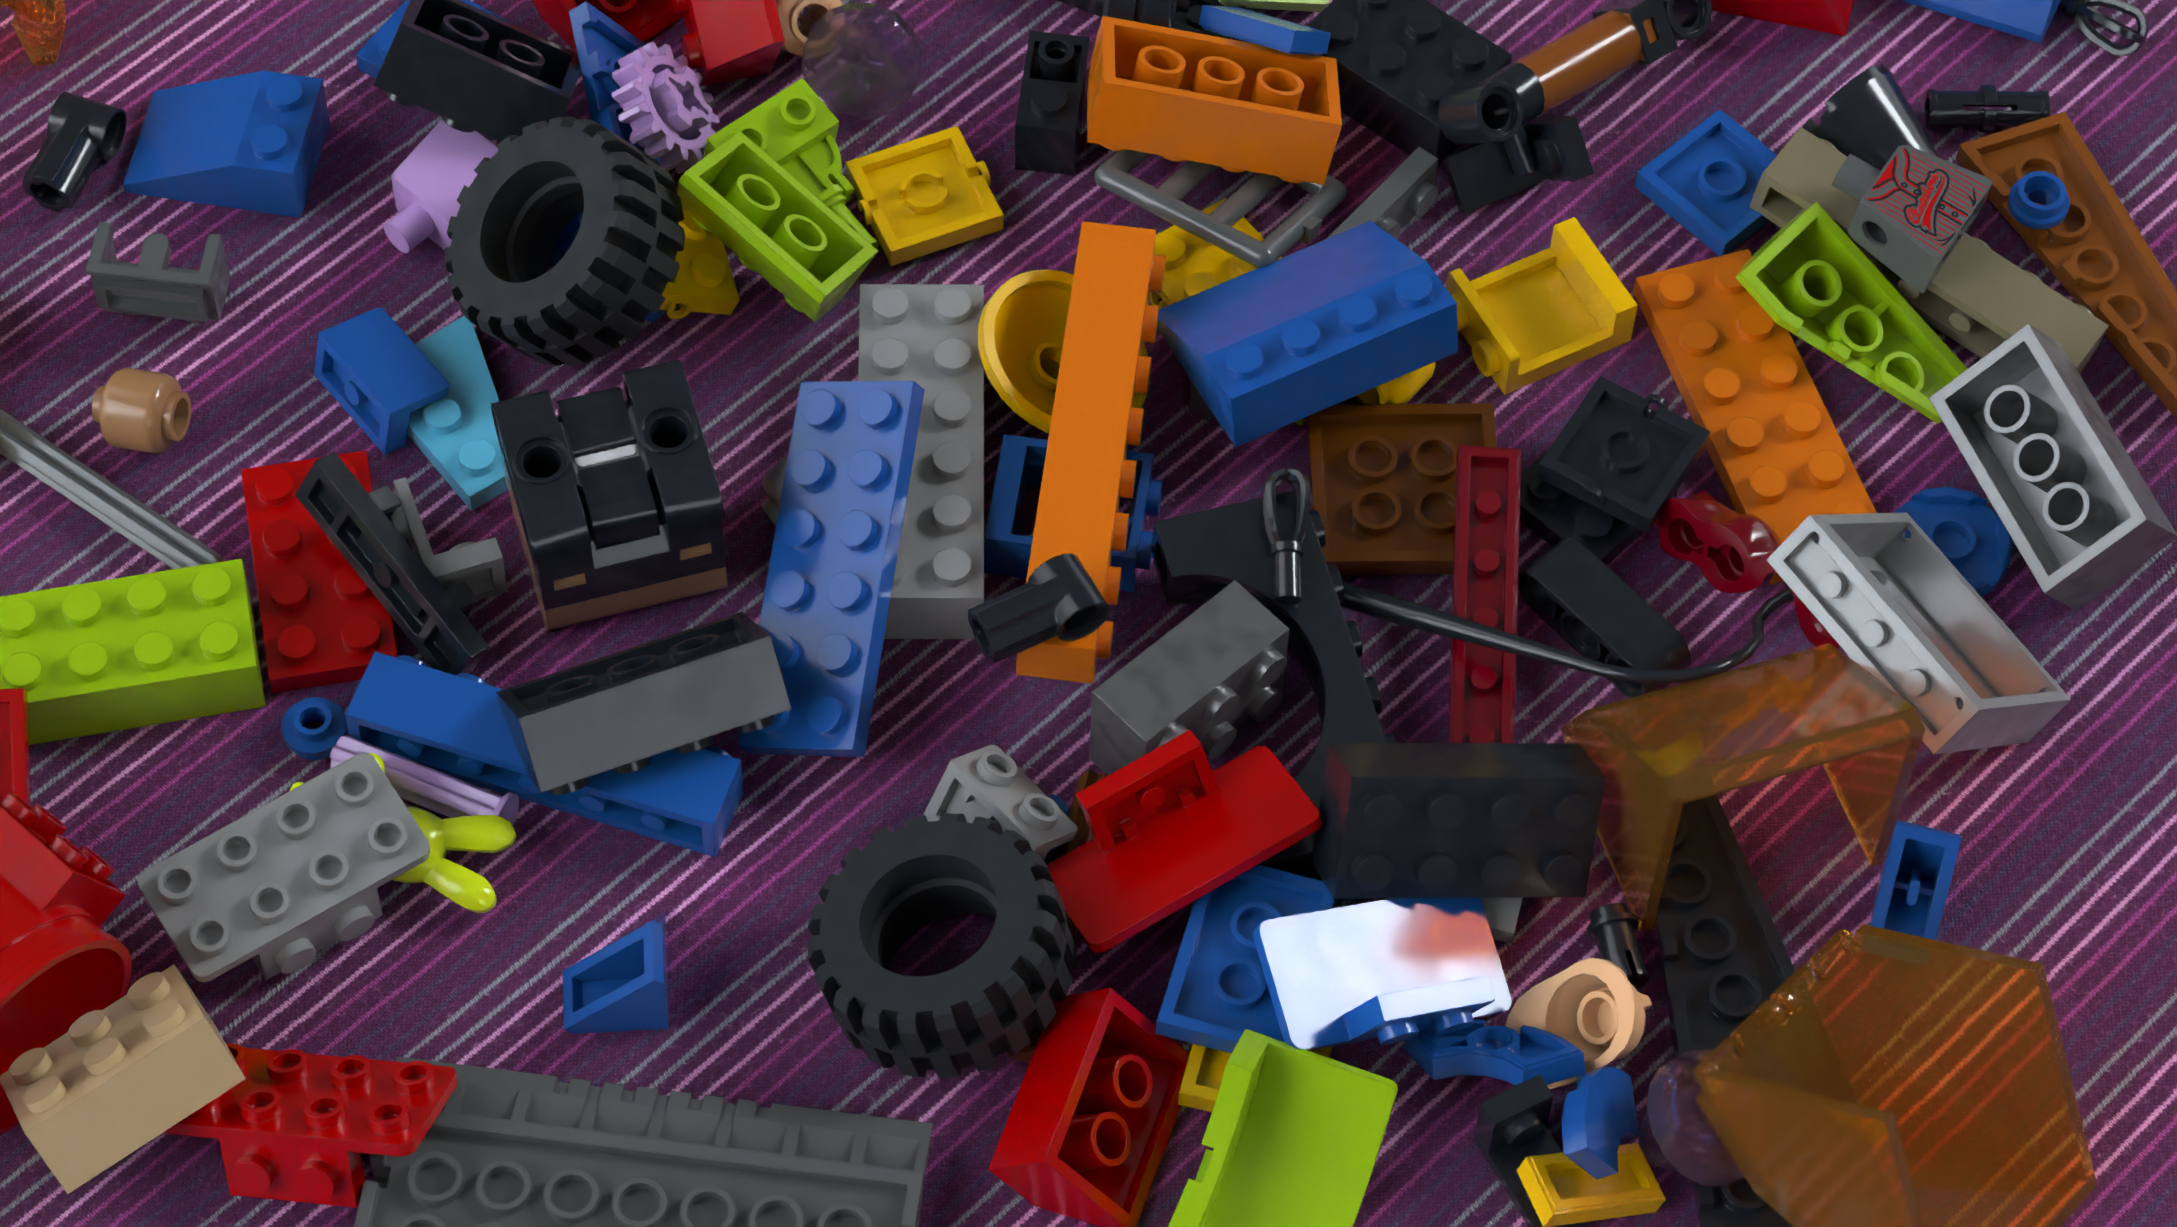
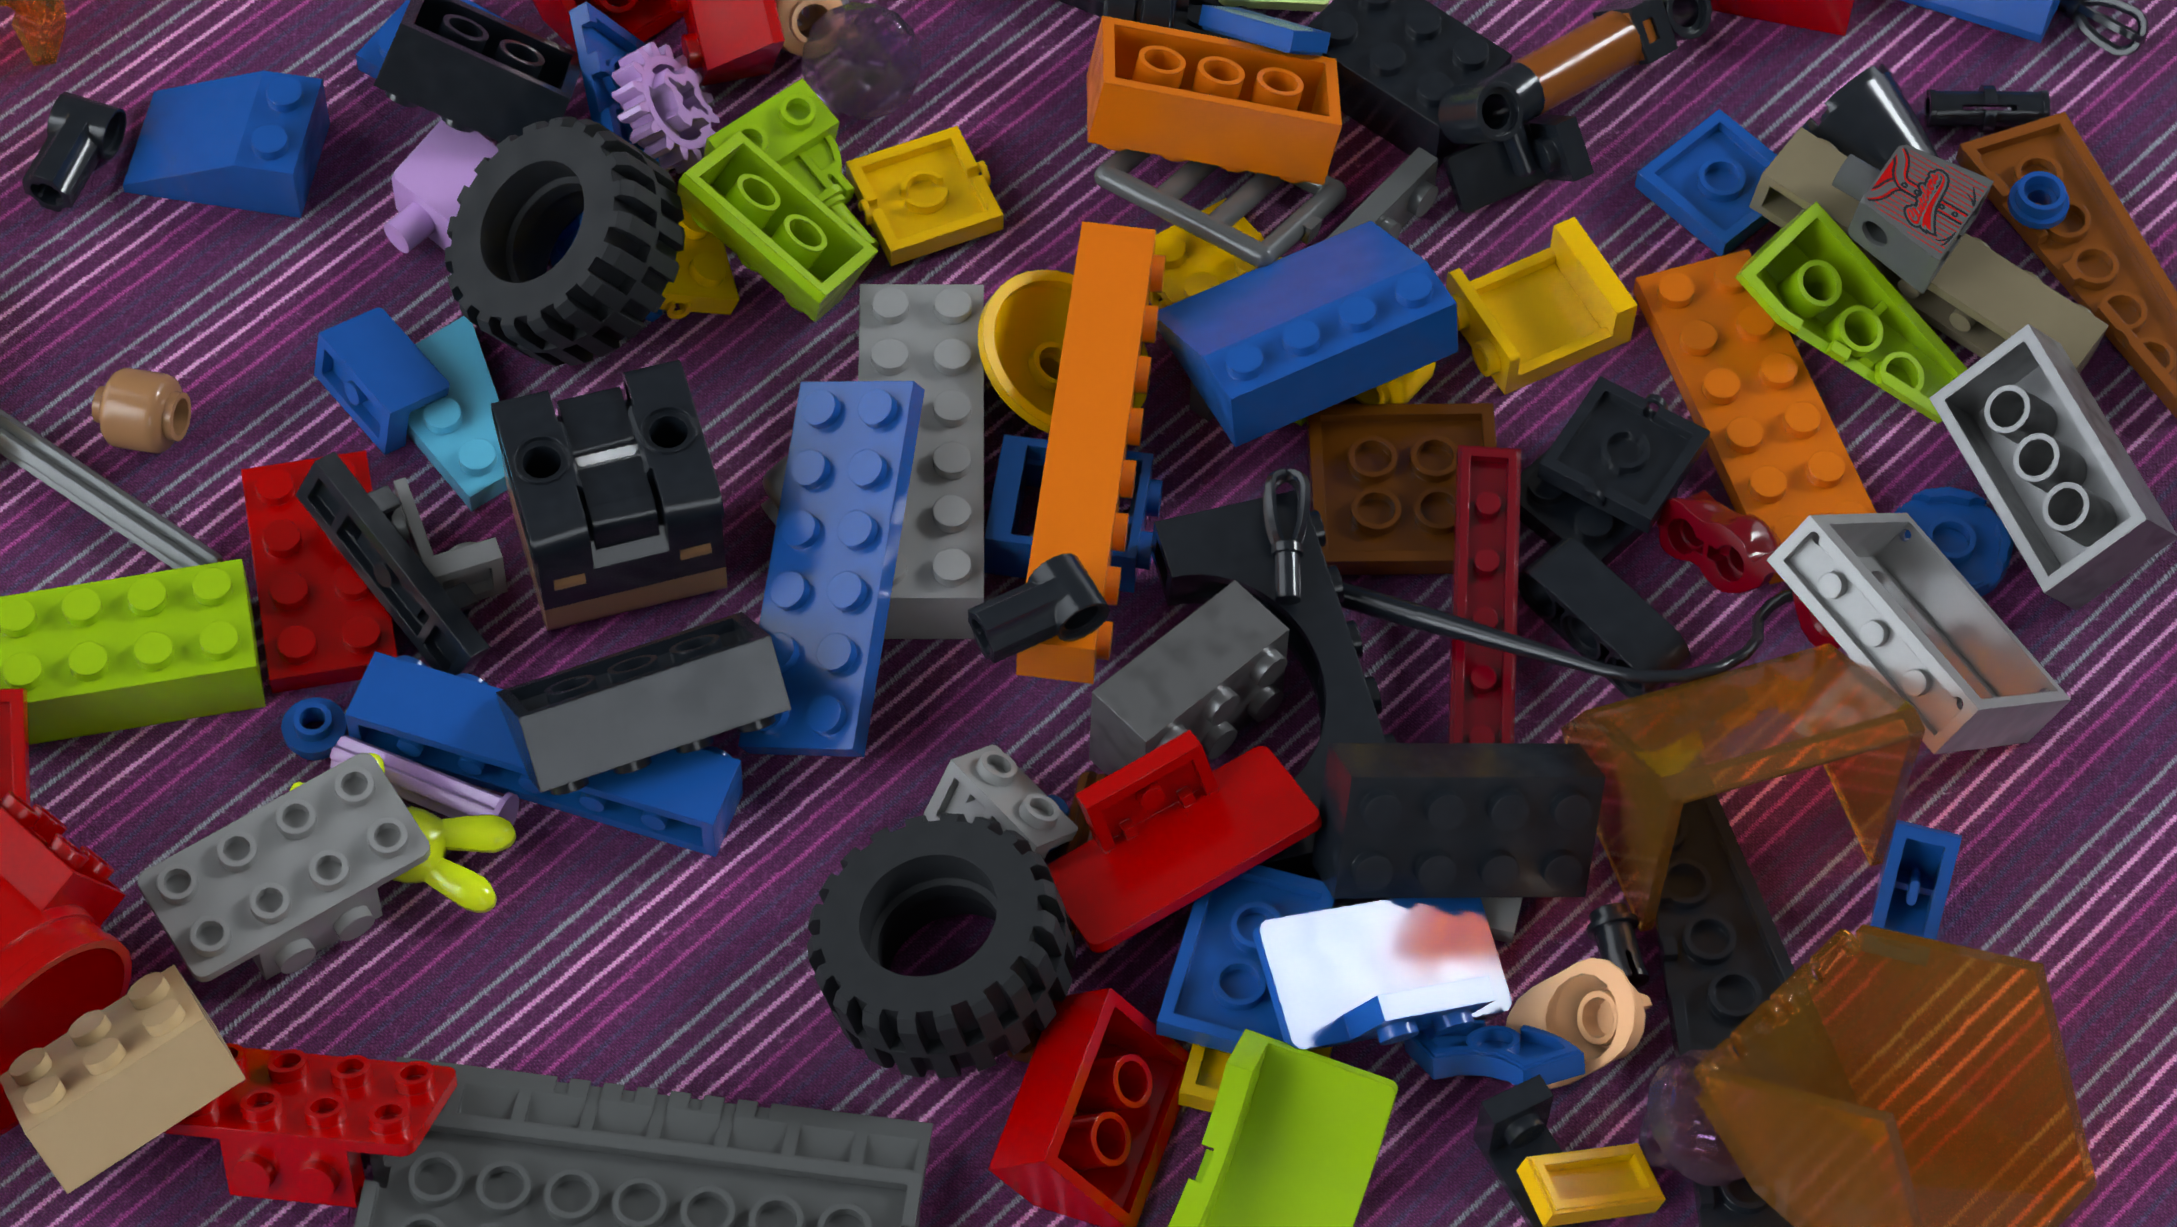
dark grey window [85,222,230,322] -> none
blue slope [563,912,669,1034] -> none
black slope [1015,31,1089,175] -> none
blue tile [1562,1067,1640,1179] -> none

